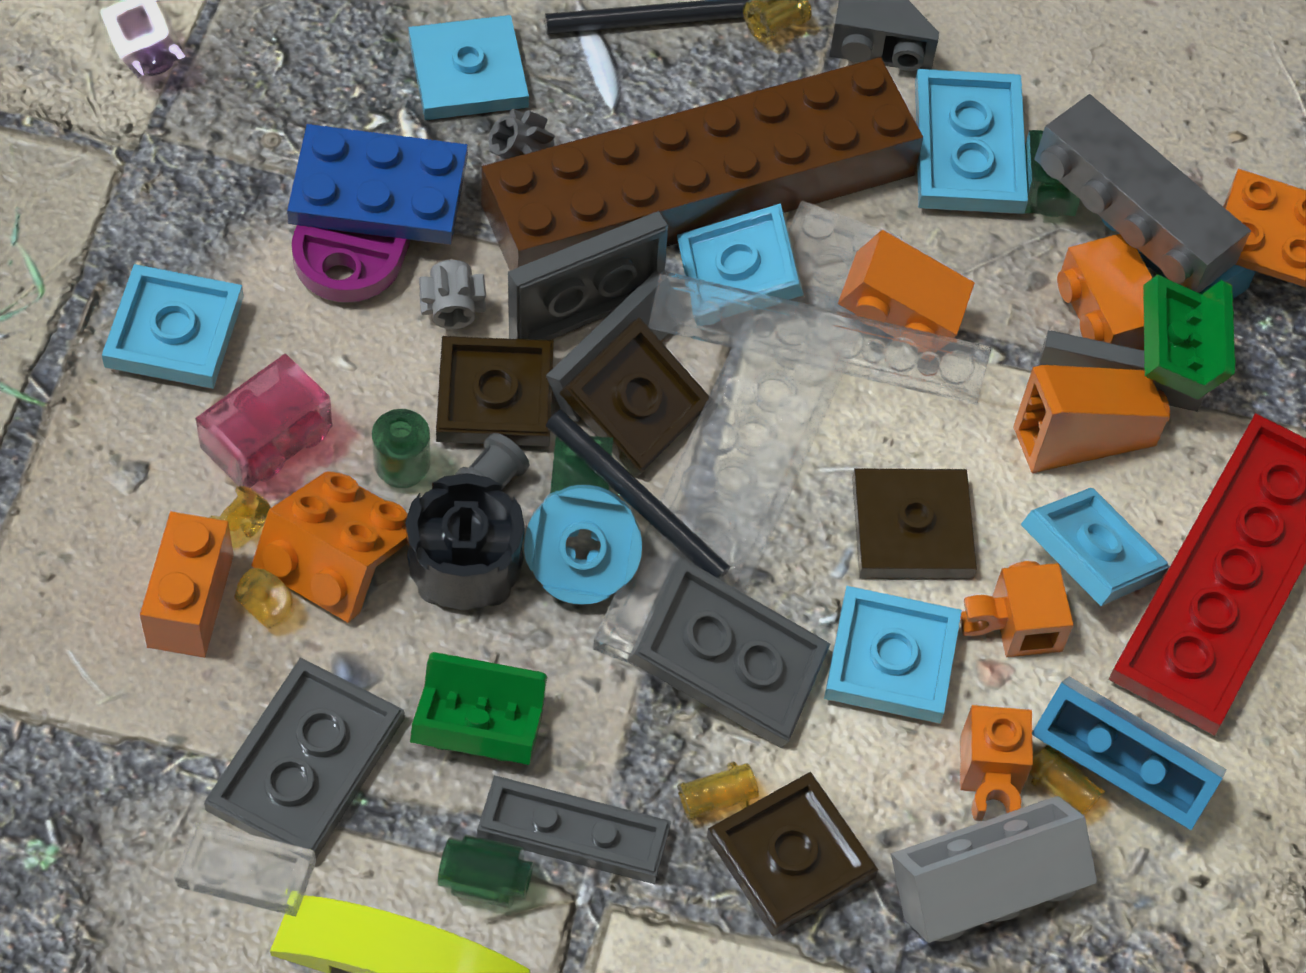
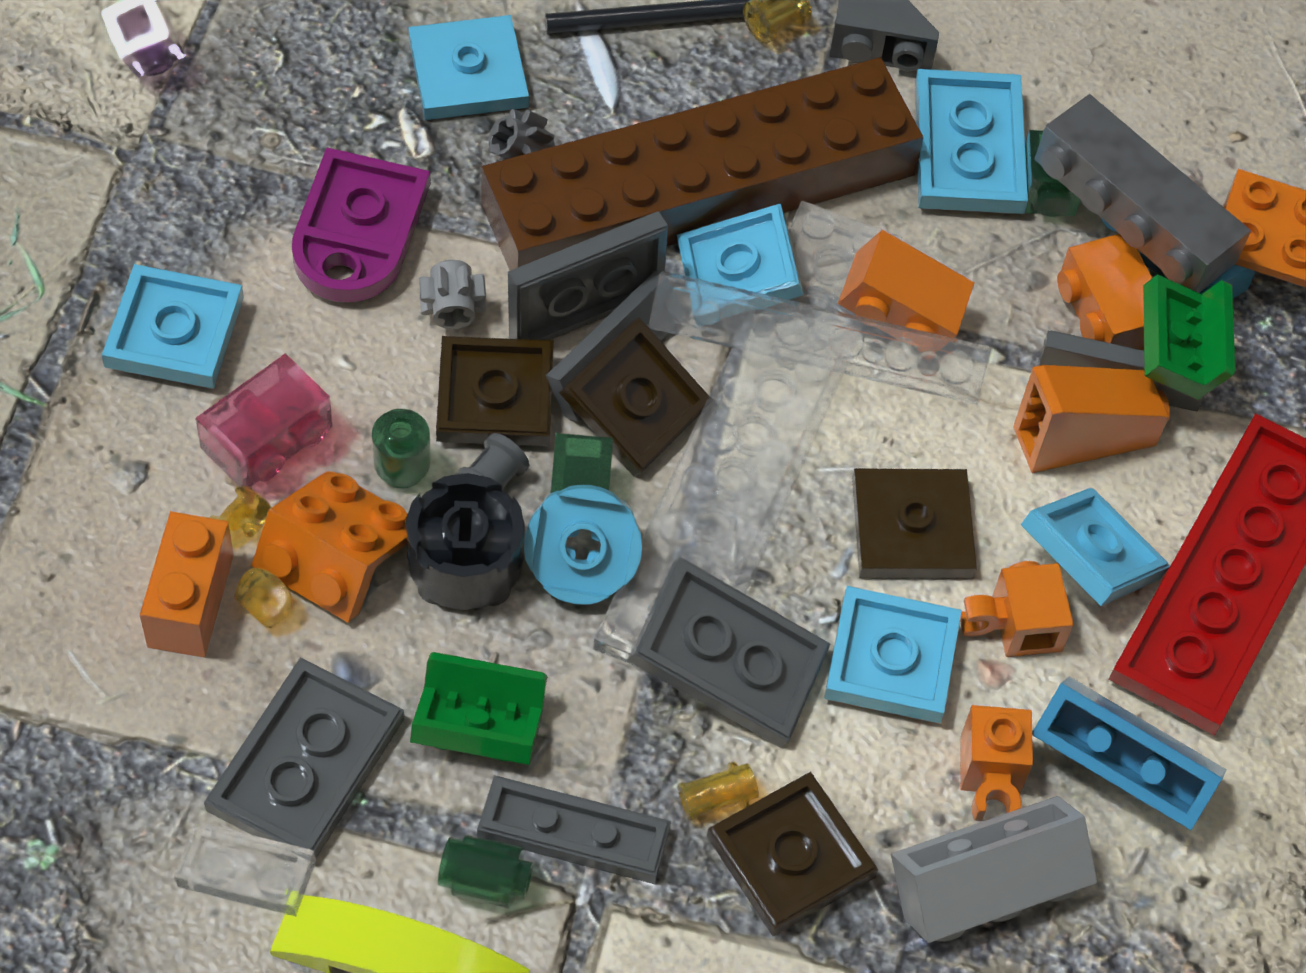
blue plate [287,124,468,245] -> none
black bar [546,410,731,579] -> none
clear yellow pin [1029,744,1105,816] -> none

